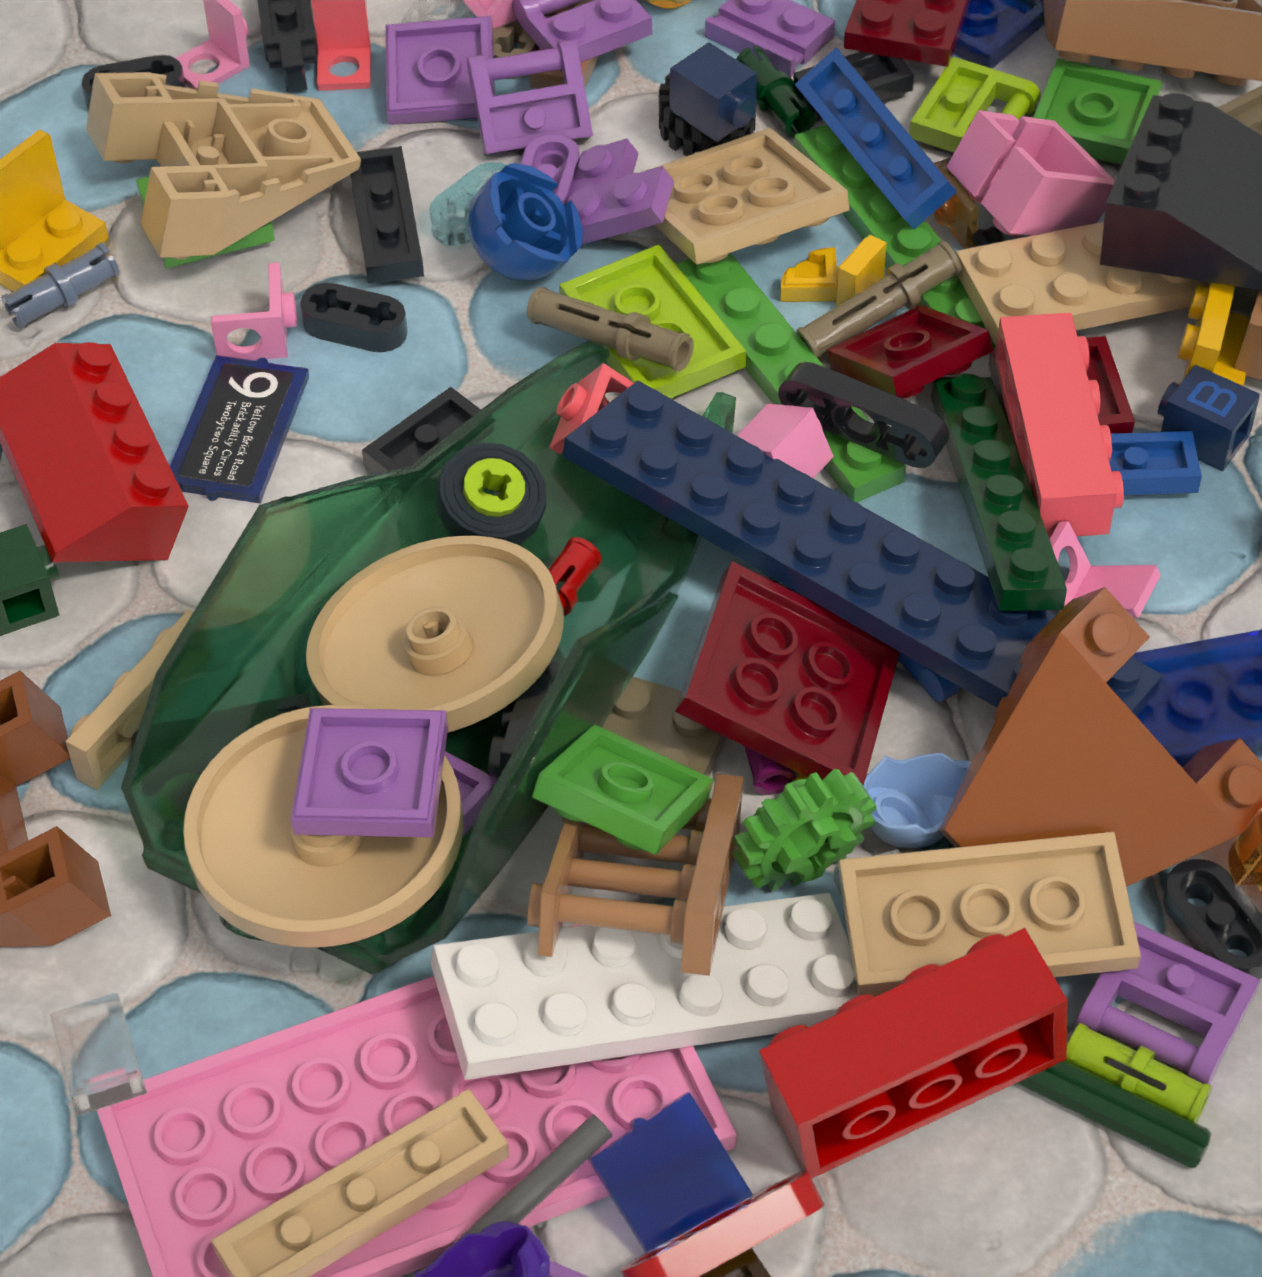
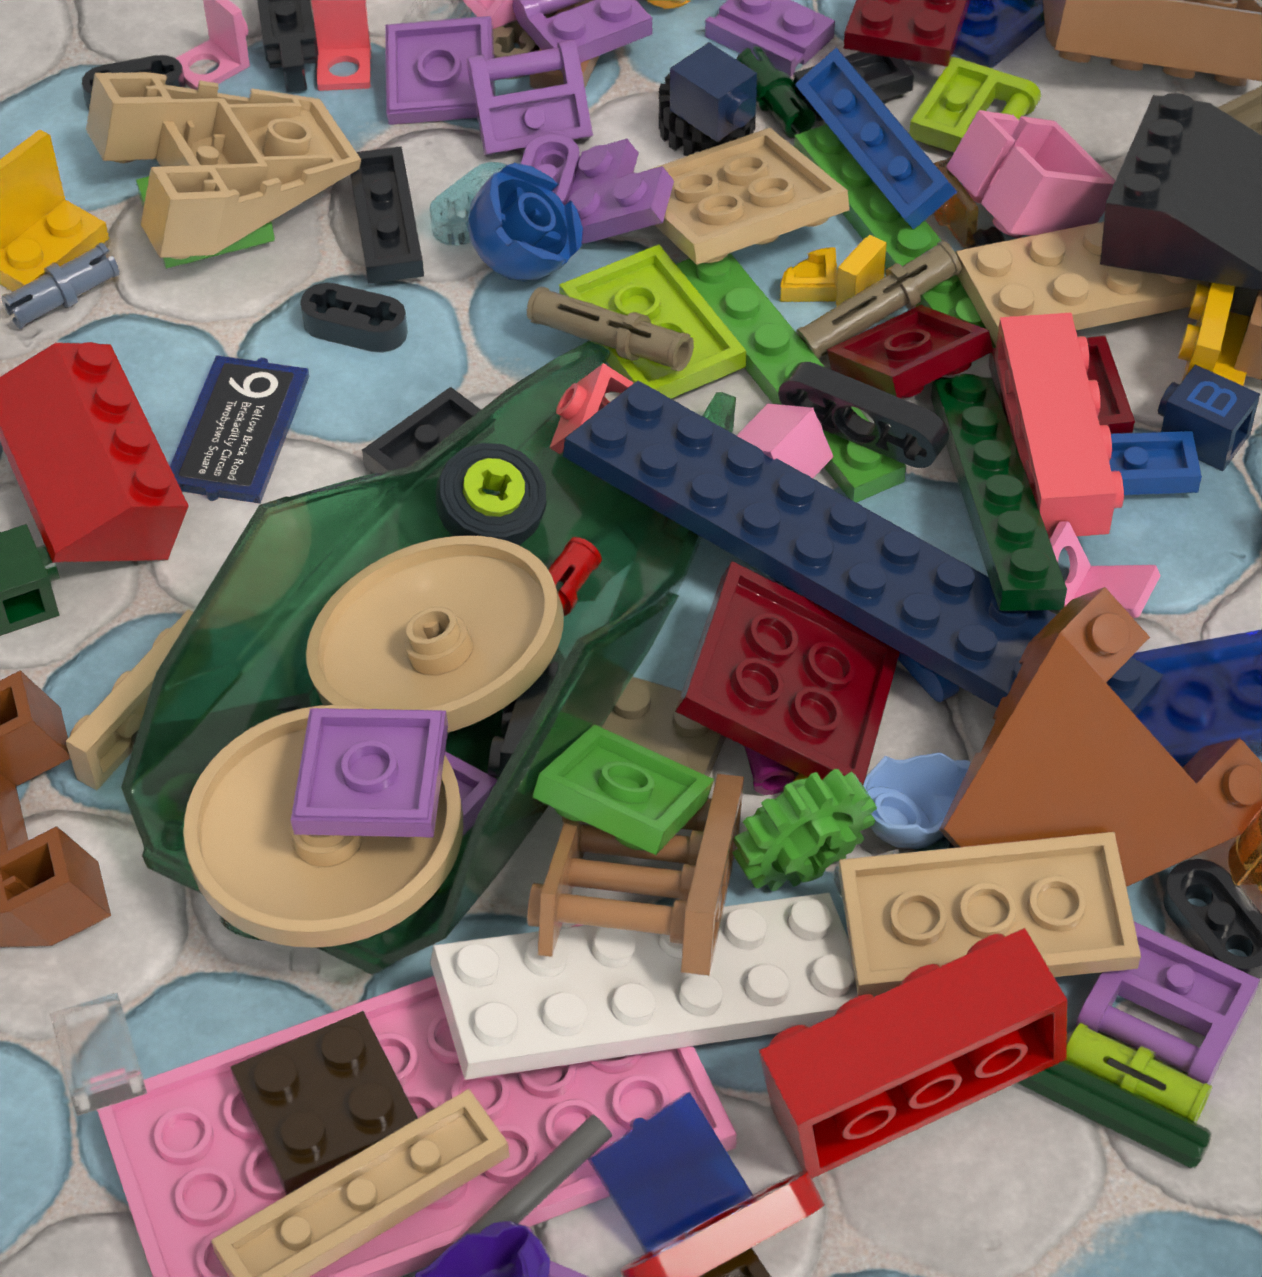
bright pink bracket [211,263,297,363] -> none
bright green plate [1033,58,1163,165] -> none
none -> dark brown plate [230,1011,418,1195]

